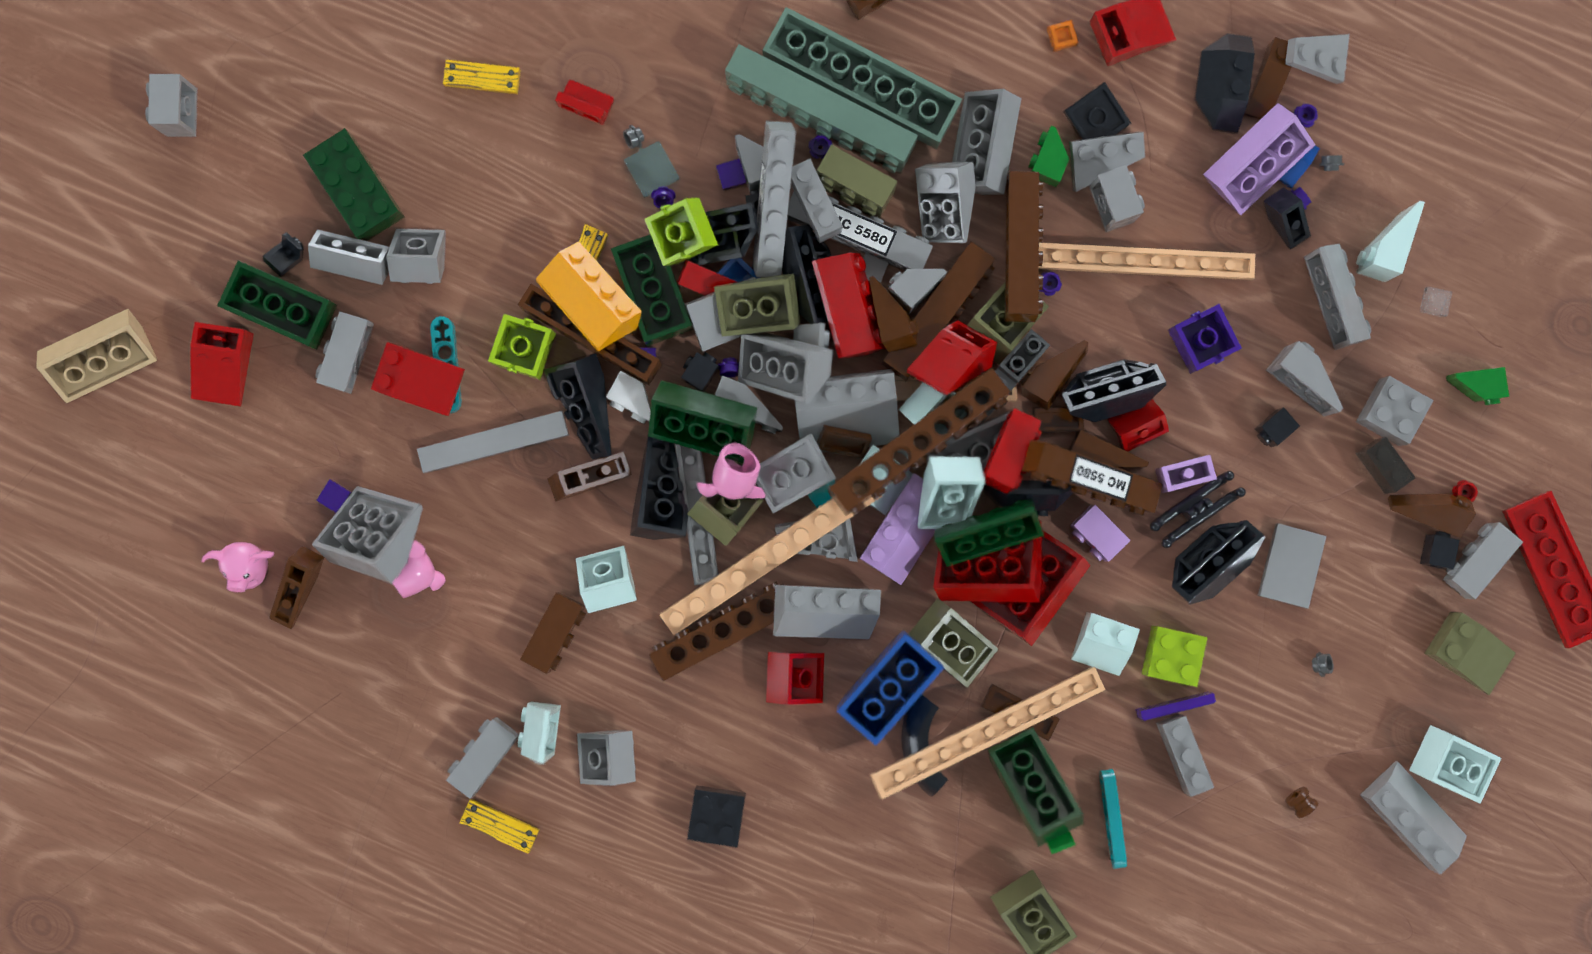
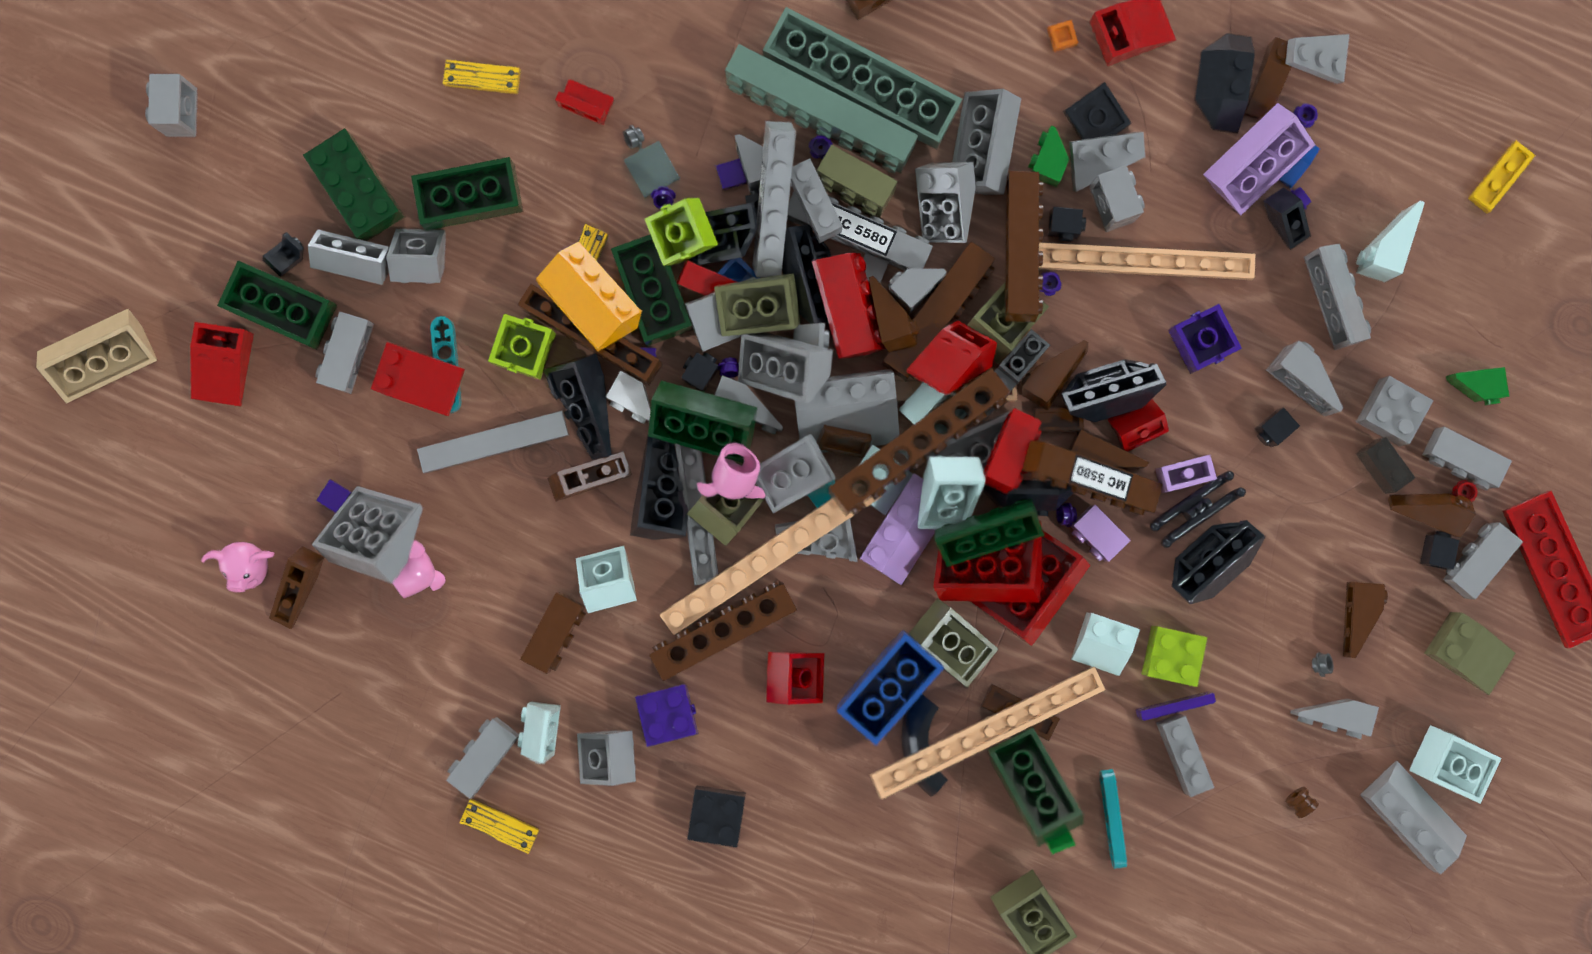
light grey slope [773,585,881,639] -> none
light grey tile [1258,523,1326,609] -> none
dark grey plate [1319,155,1345,171] -> none
clear plate [1420,287,1452,317] -> none
none -> dark green brick [411,157,523,231]
none -> dark purple brick [635,684,699,747]
none -> black brick [1047,207,1086,242]
none -> dark purple plate [1056,503,1077,527]
none -> light grey slope [1290,699,1379,739]
none -> reddish brown slope [1343,582,1388,658]
none -> light grey brick [1422,427,1512,490]
none -> yellow tile [1468,140,1536,214]

